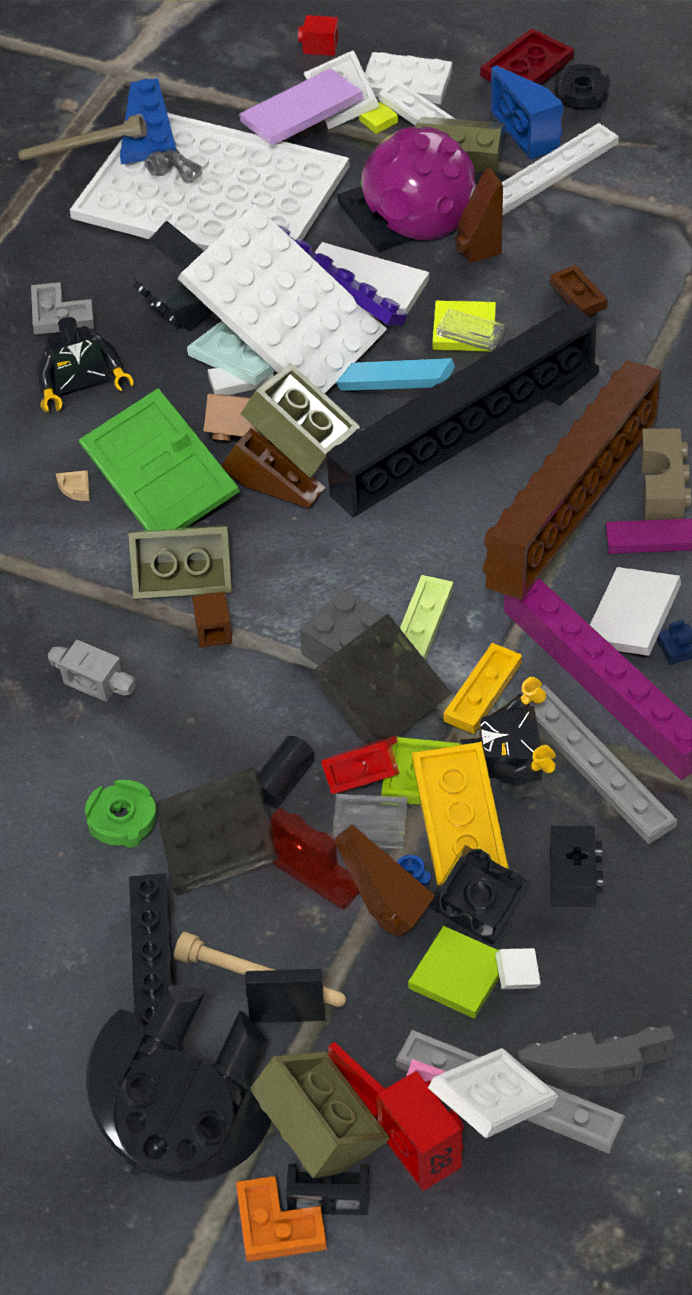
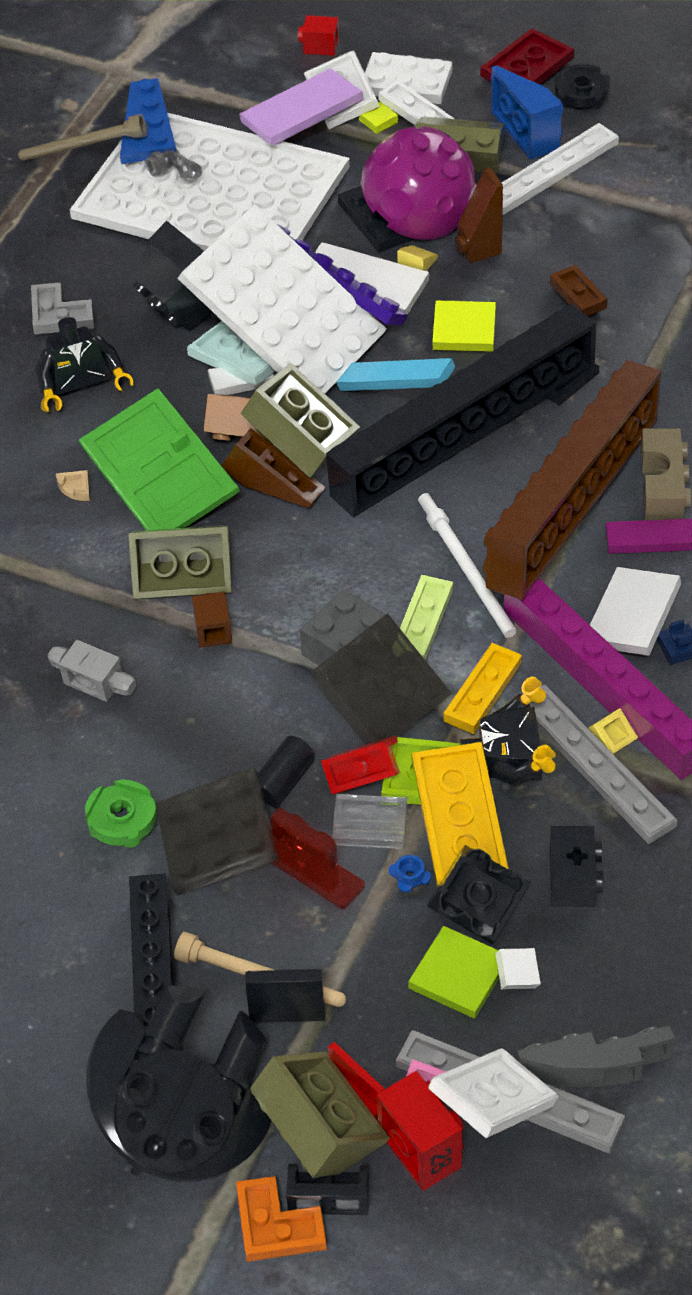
reddish brown slope [334,824,435,938] -> none
clear tile [437,309,505,351] -> none
none -> light yellow slope [397,245,438,271]
none -> white bar [418,493,517,638]
none -> light yellow slope [588,708,638,754]

